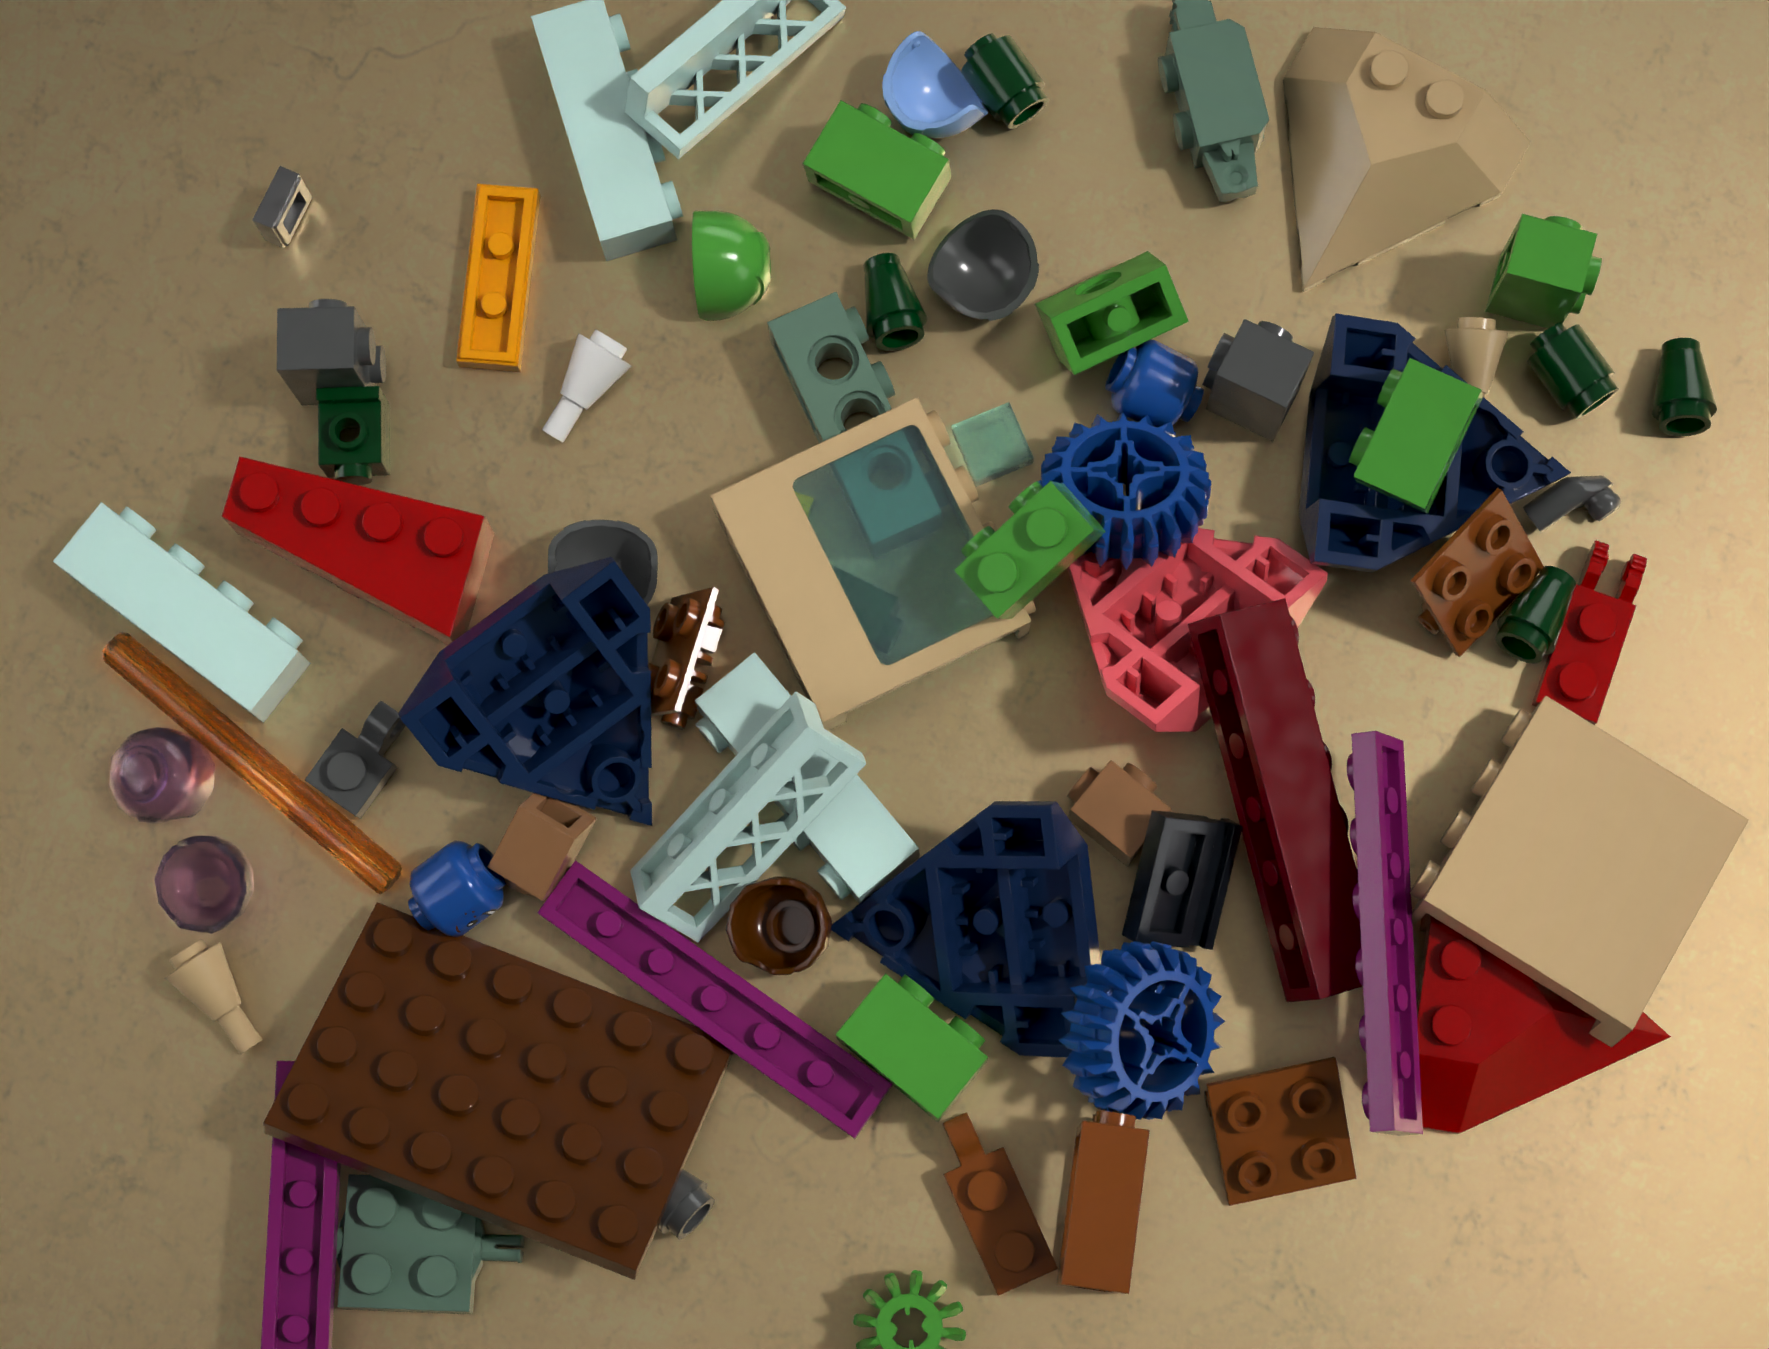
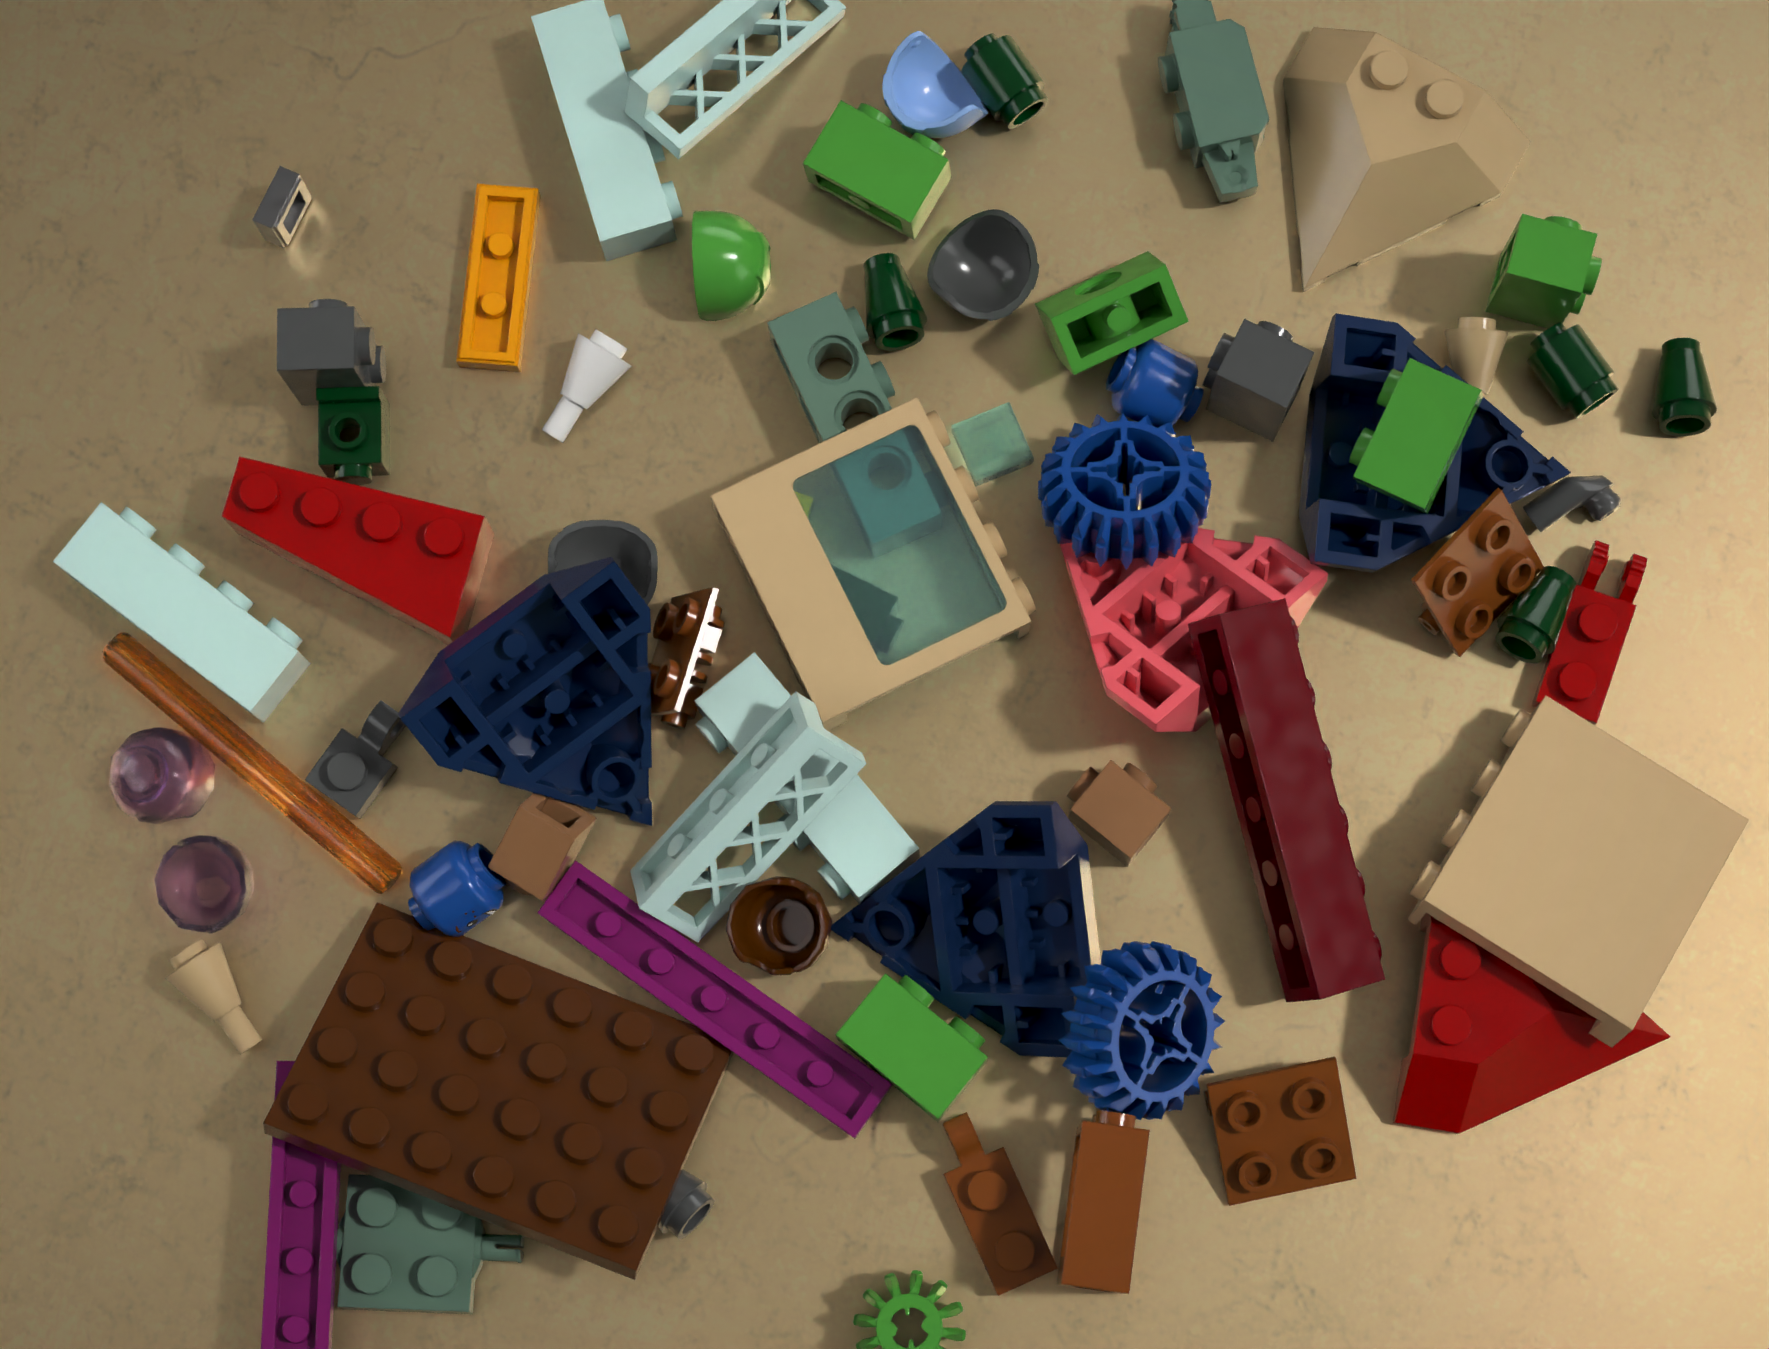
bright green brick [954,481,1106,619] -> none
black plate [1122,810,1243,950] -> none
magenta plate [1347,731,1423,1136] -> none

